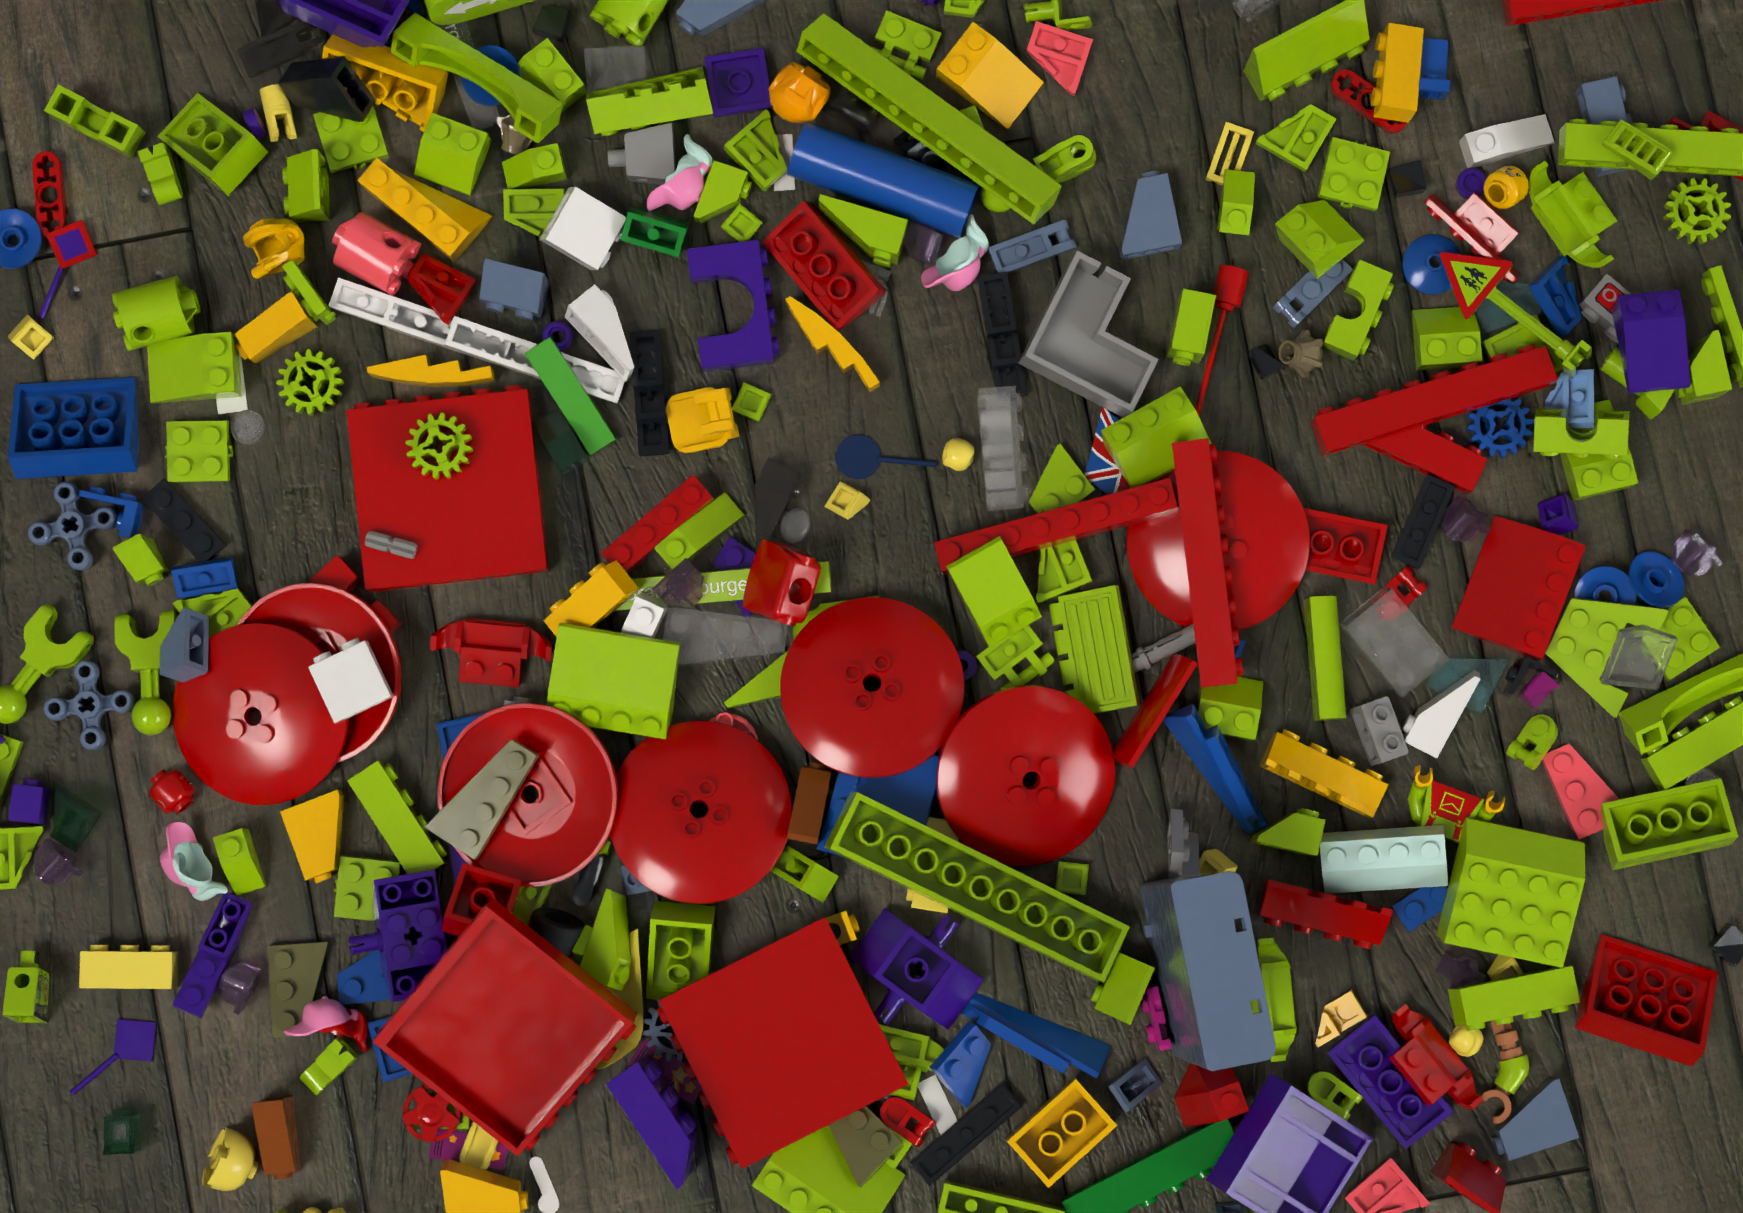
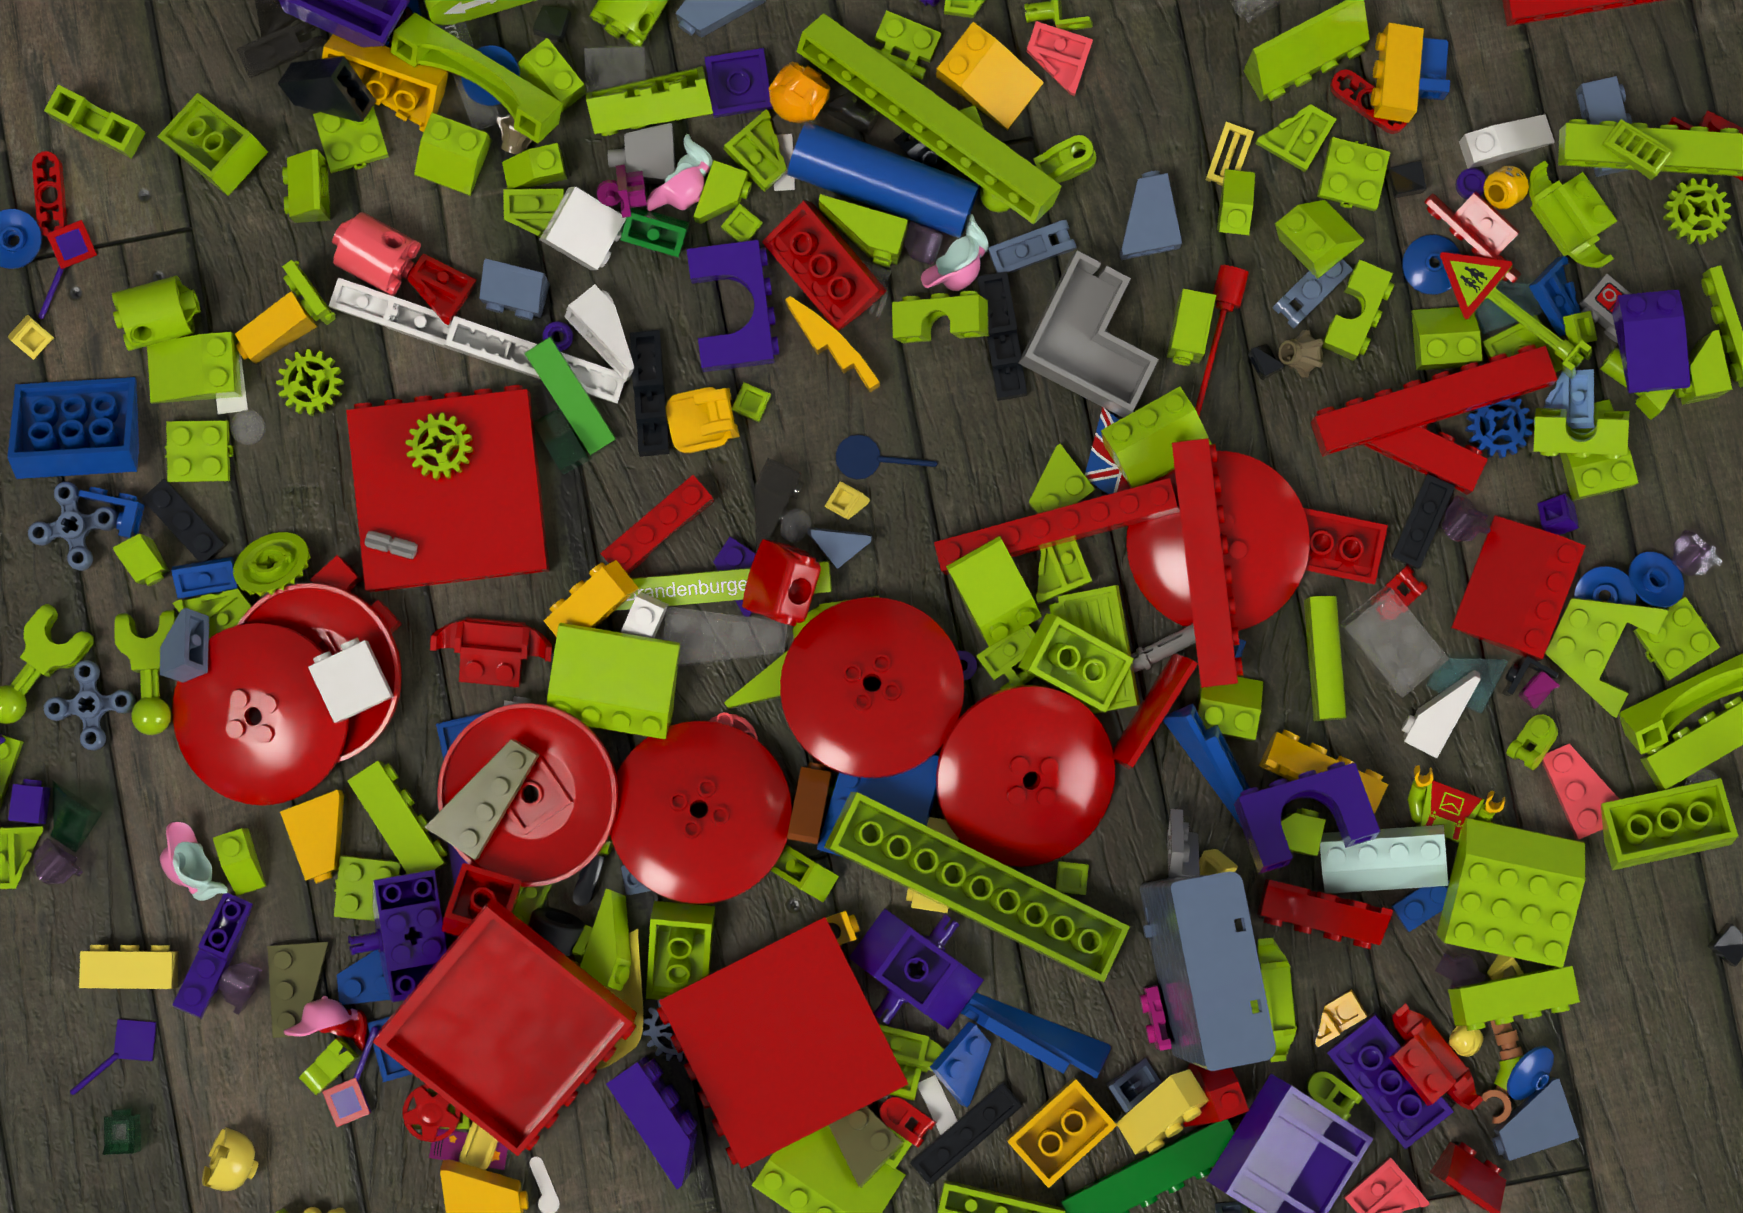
lime torso [2,951,49,1023] -> none
lime leg [137,142,183,206] -> none
red head [149,769,195,815] -> none
dark purple tile [243,107,267,139] -> none
yellow helmet [243,218,305,279] -> none
dark orange slope [251,1096,301,1180] -> none
light yellow hinge [259,84,297,142] -> none
yellow wedge [357,158,493,263] -> none
yellow slope [367,355,496,387] -> none
magenta sticker [628,1038,702,1105] -> none
piece [652,558,704,608] -> none
lime slope [654,492,745,574] -> none
light yellow piece [942,438,974,471] -> none
clear wedge [977,386,1029,511] -> none
lime slope [1090,952,1155,1025] -> none
light grey bracket [1350,696,1409,766] -> none
red slope [1574,934,1718,1067] -> none
clear slope [1600,625,1678,690] -> none
none -> lime gear [233,532,311,597]
none -> piece [322,1026,378,1127]
none -> magenta hips [597,164,647,218]
none -> sand blue slope [807,527,872,569]
none -> lime arch [892,291,989,343]
none -> lime slope [1018,613,1134,713]
none -> light yellow brick [1116,1069,1209,1155]
none -> dark purple arch [1234,762,1380,874]
none -> blue dish [1507,1046,1554,1100]
none -> lime plate [1563,311,1597,346]

